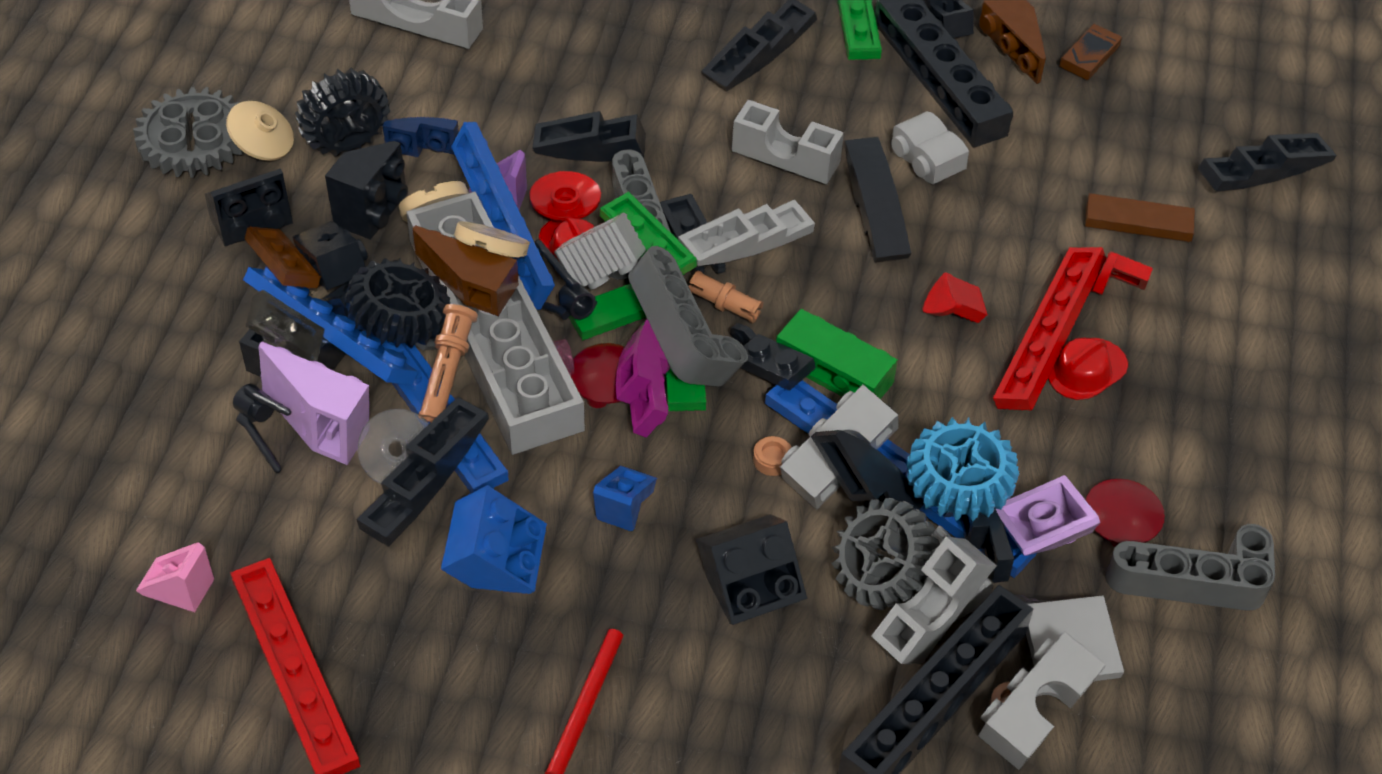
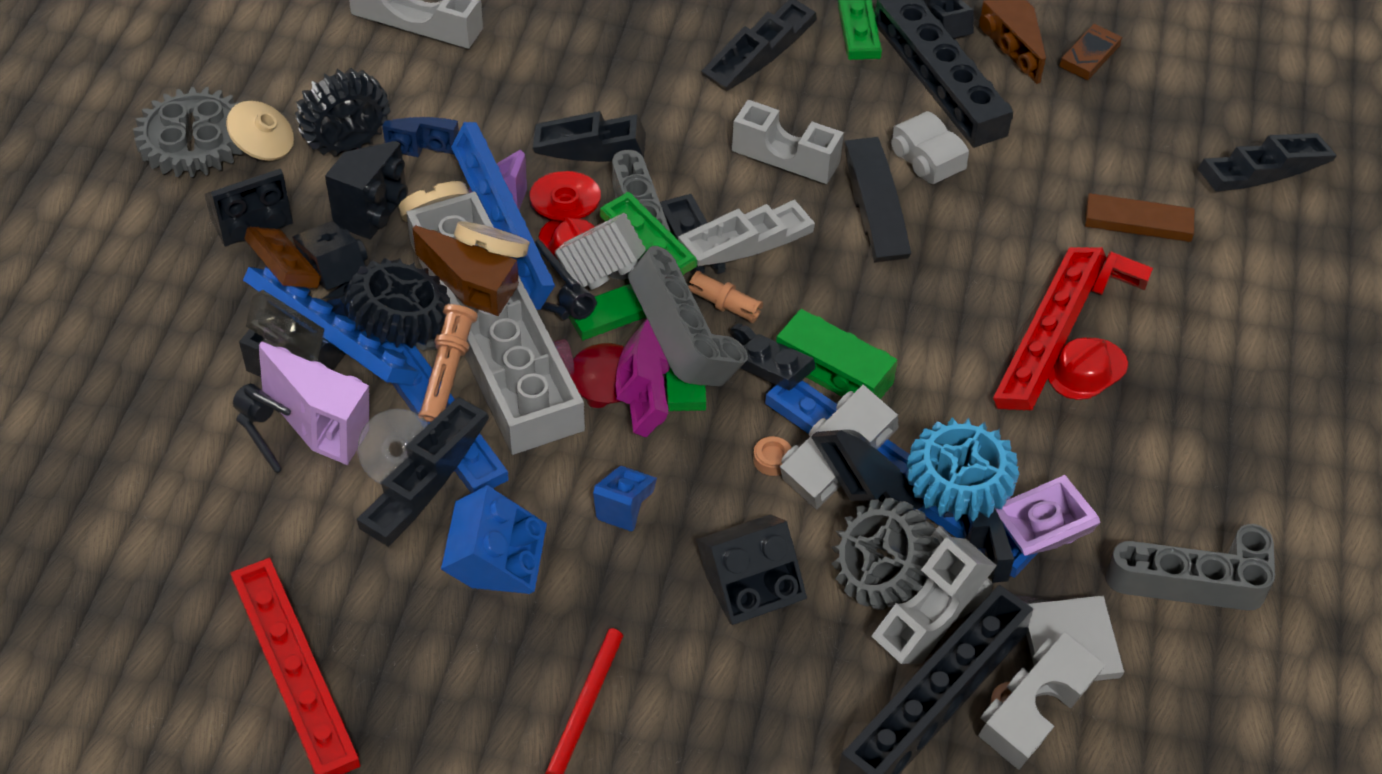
bright pink slope [136,542,214,612] -> none
red tile [922,272,988,323] -> none
dark red dish [1086,479,1165,547] -> none

